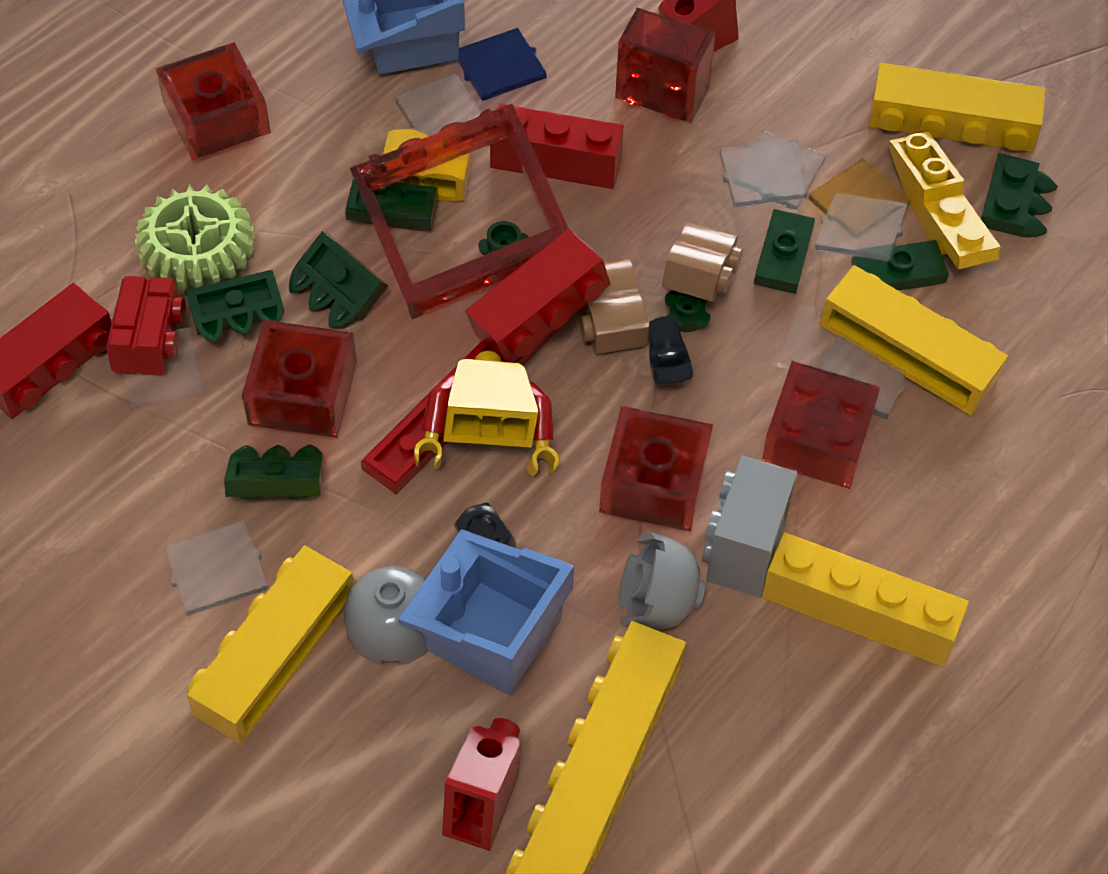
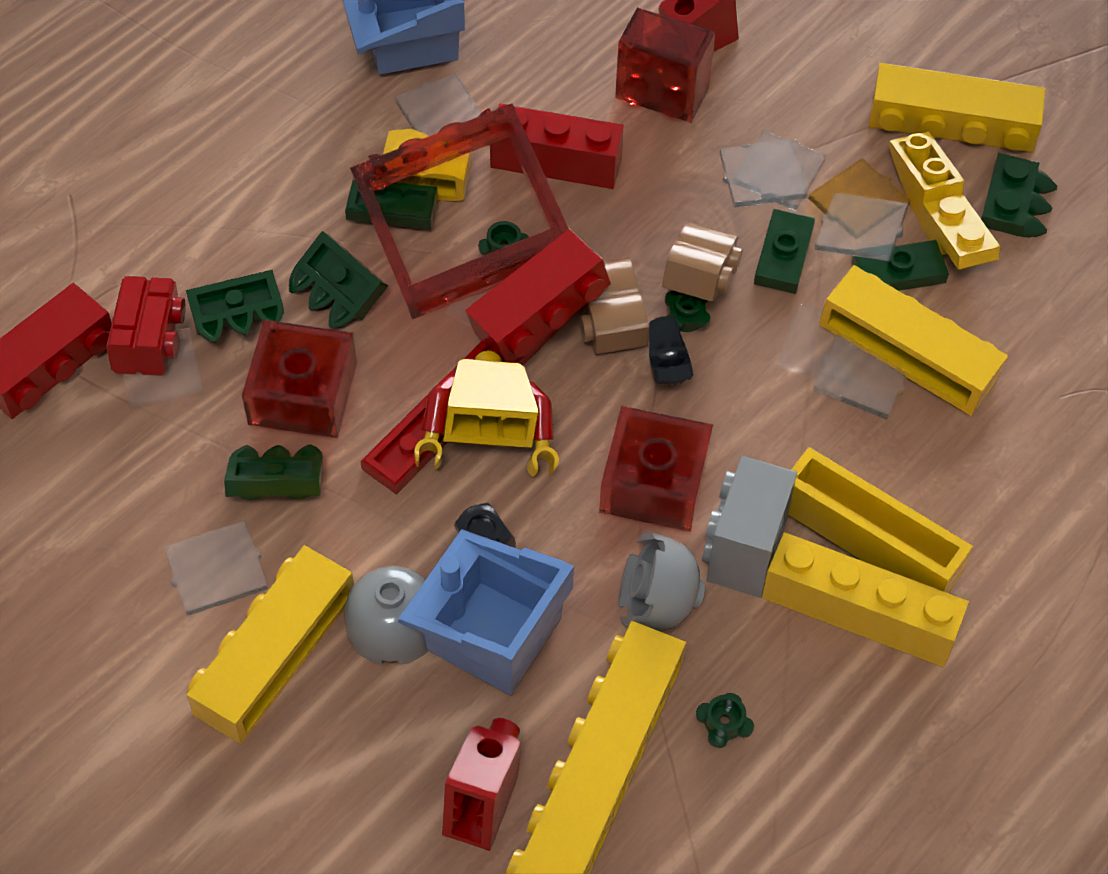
yellowish green gear [135,184,255,294] -> none
clear red brick [156,42,271,160] -> none
clear blue piece [457,27,547,101] -> none
clear red brick [762,361,881,489] -> none
none -> dark green plate [696,693,754,748]
none -> yellow brick [788,447,973,593]

